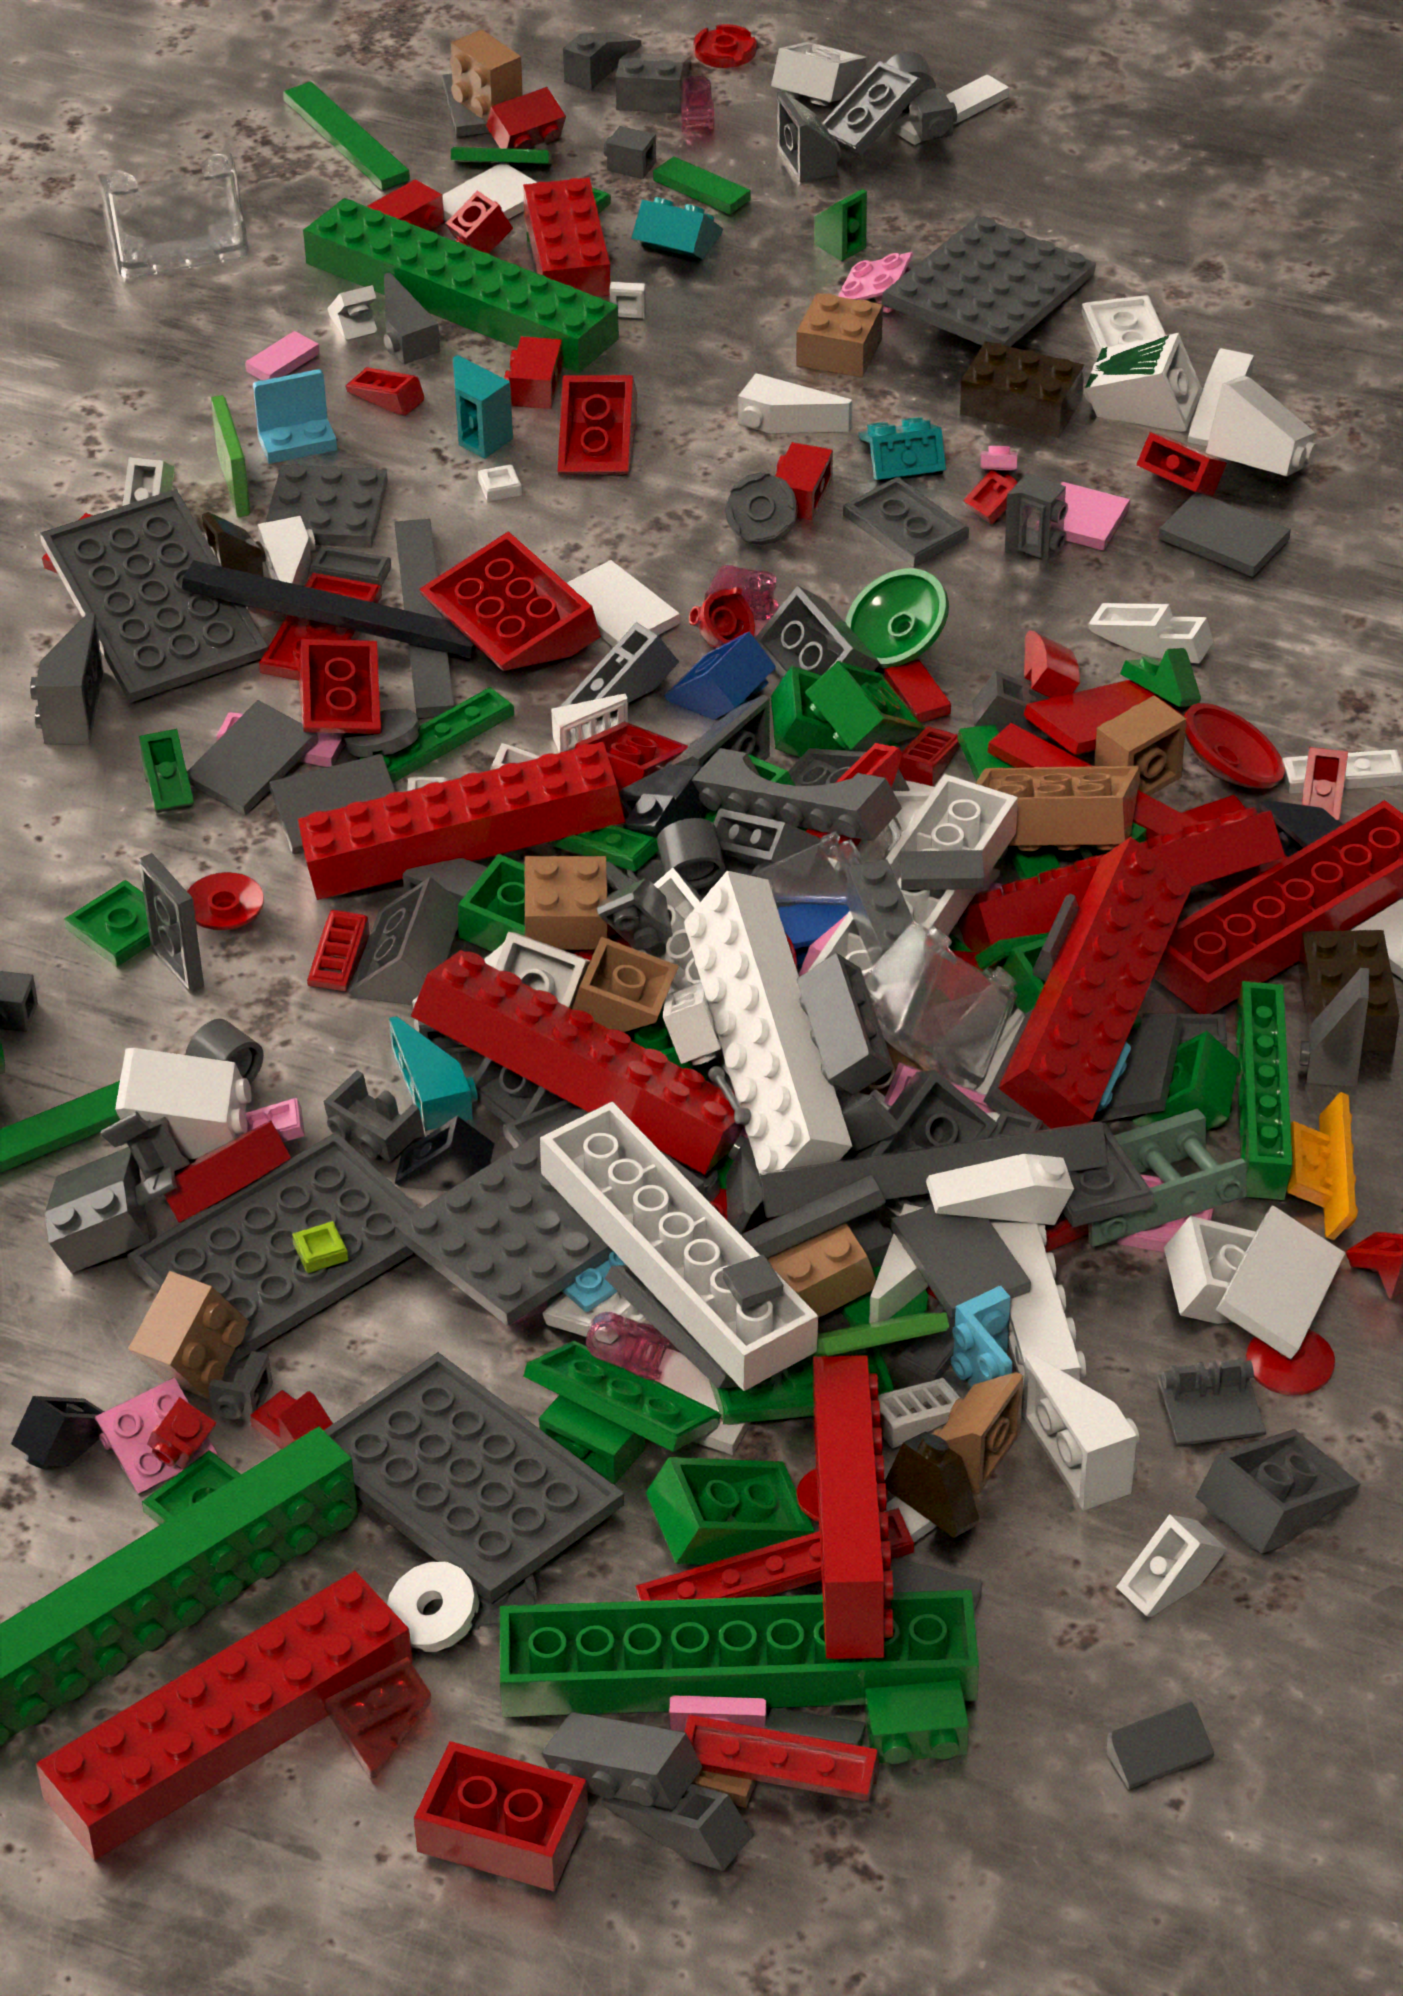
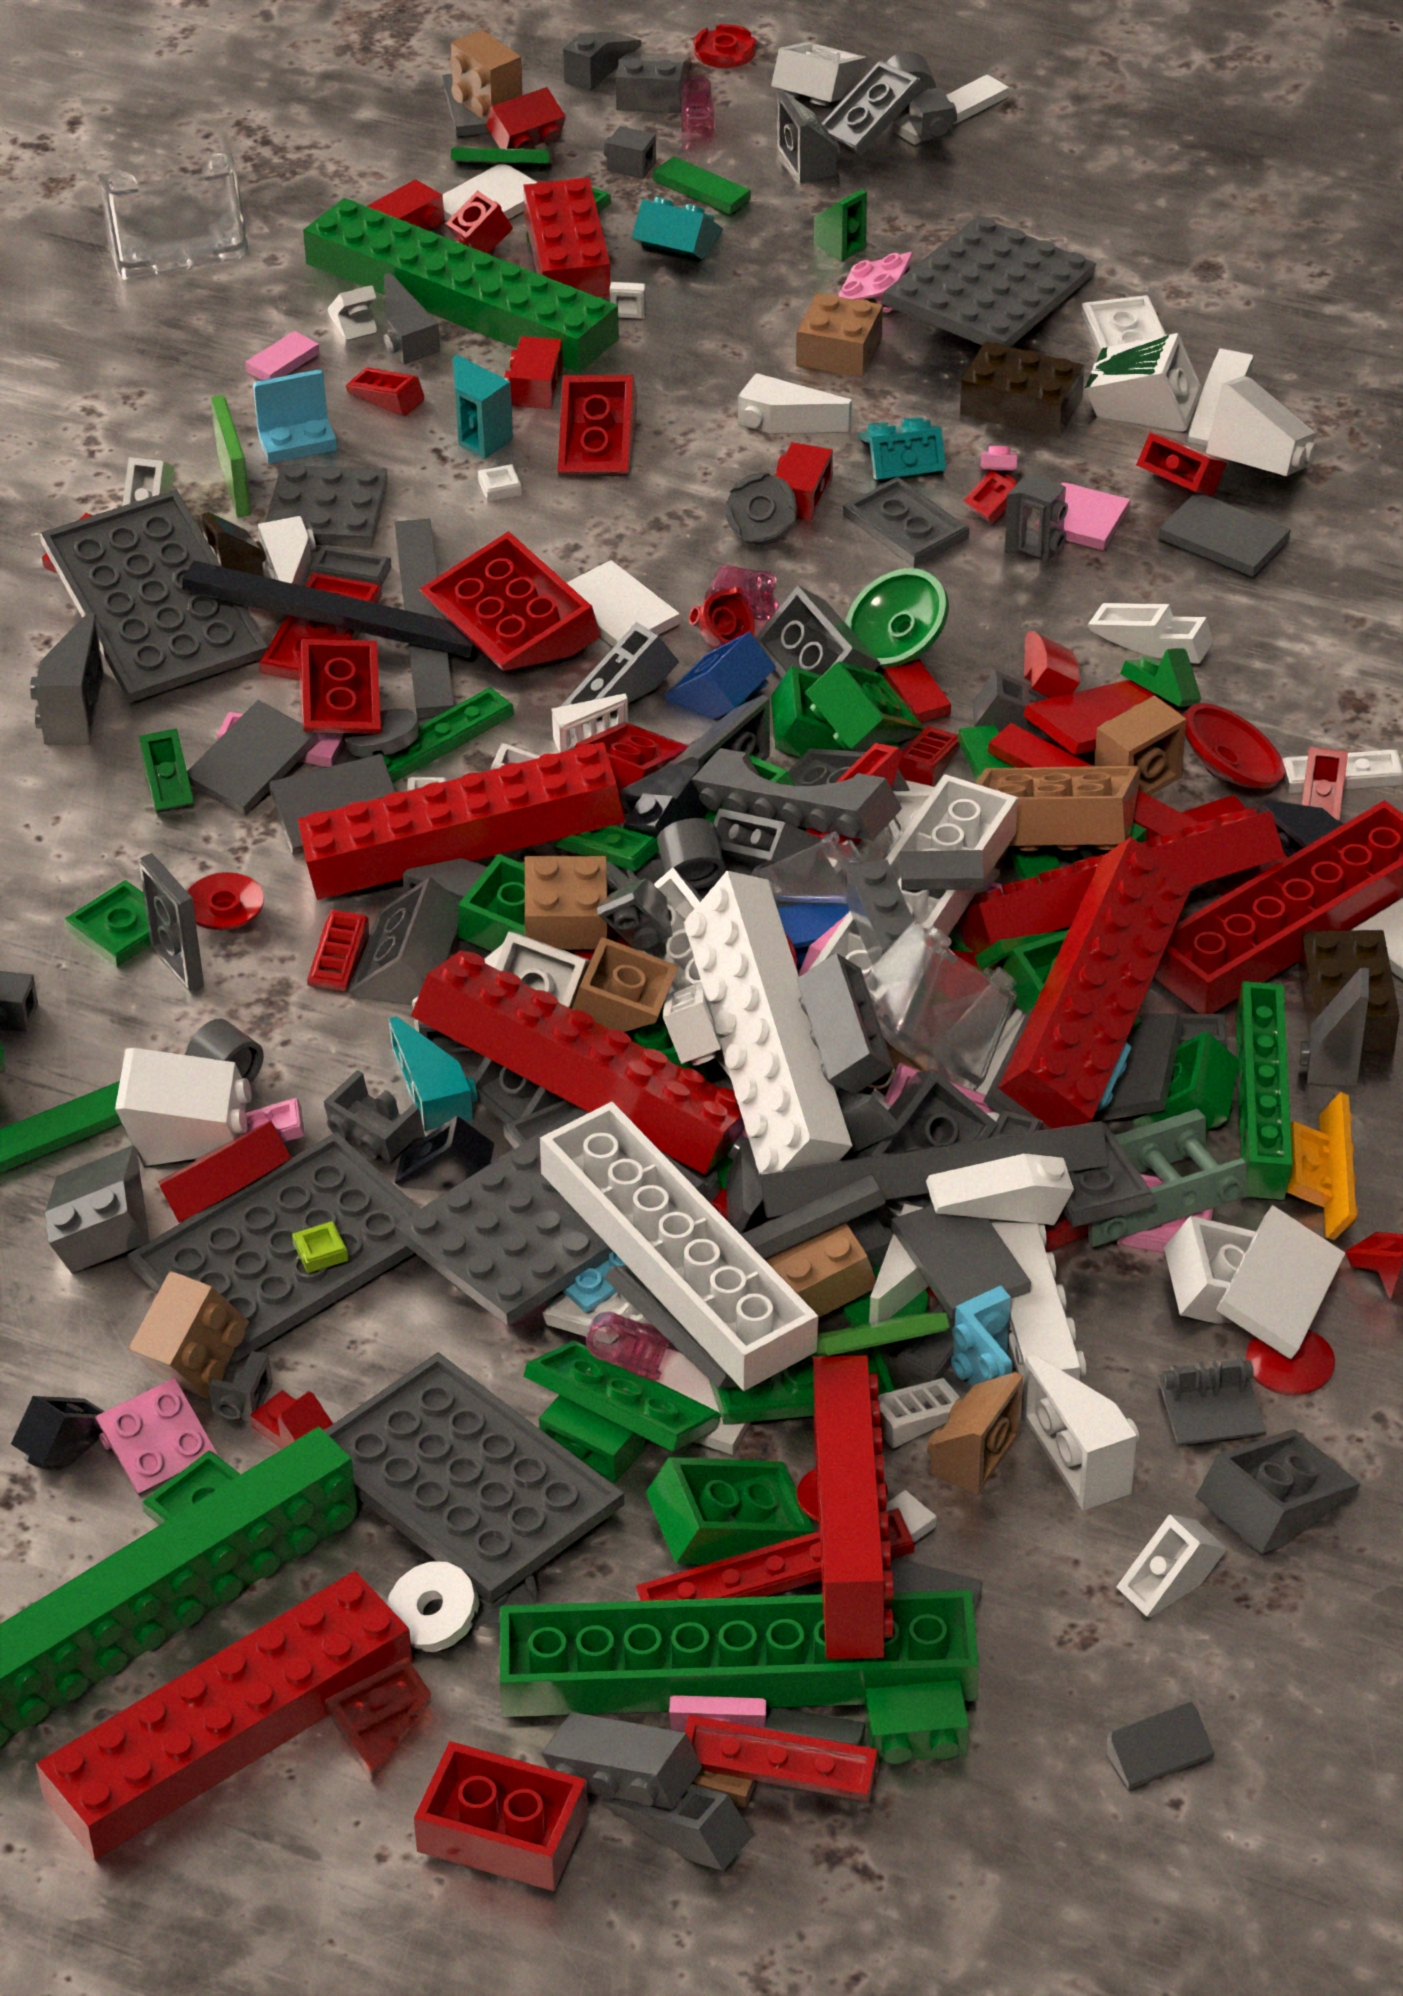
dark grey piece [101,1111,190,1207] -> none
red bracket [147,1397,217,1470] -> none
green tile [283,81,410,190] -> none
dark grey hinge [708,1066,751,1125] -> none
dark grey tile [723,1254,783,1310] -> none
dark brown slope [884,1431,979,1538] -> none
dark grey slope [1032,894,1079,981] -> none

